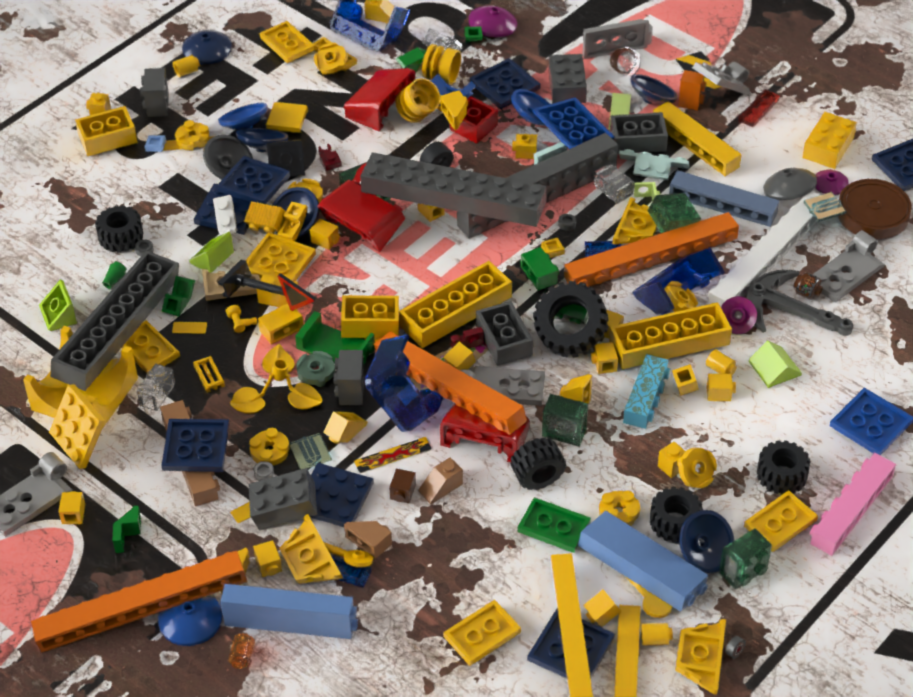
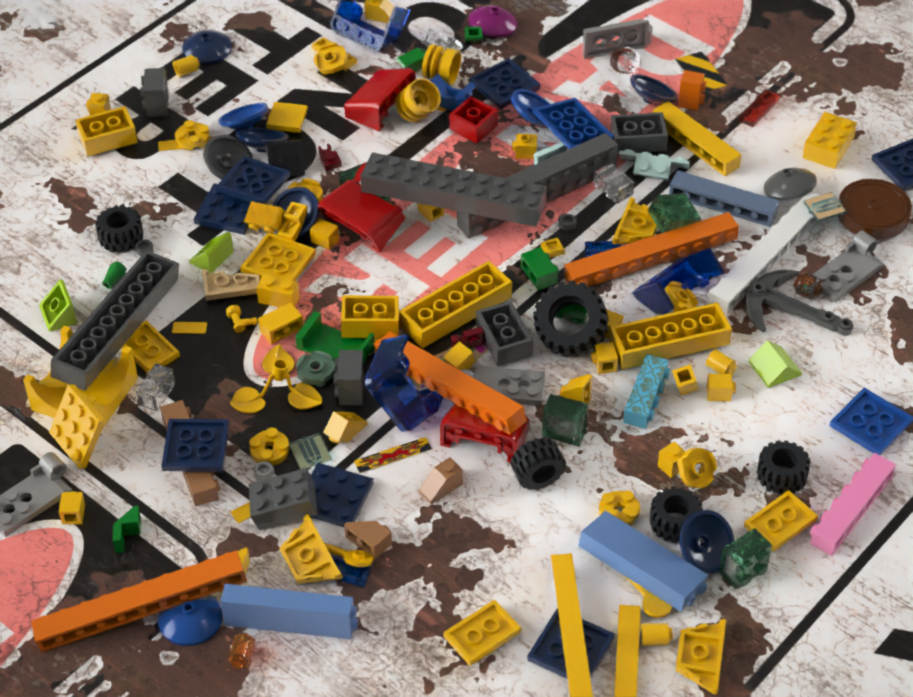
light blue tile [145,135,166,152] -> none
green slope [161,275,195,316] -> none
yellow tile [193,356,225,393] -> none
white hinge [213,195,237,244] -> none
black piece [218,260,316,311] -> none
yellow brick [253,540,282,578] -> none
yellow plate [260,20,315,63] -> none
reddish brown brick [389,468,416,503] -> none
black tyre [420,141,454,167] -> none
yellow slope [440,90,468,130] -> none
green plate [517,497,591,553] -> none
dark grey brick [548,54,587,104] -> none
yellow brick [583,589,621,627] -> none
yellowish green piece [608,93,631,131] -> none
yellowish green bracket [634,182,660,211] -> none
light grey hinge [692,61,751,95] -> none
magenta dish [721,296,757,334] -> none
dark grey tile [726,636,746,659] -> none
magenta dish [815,169,849,195] -> none

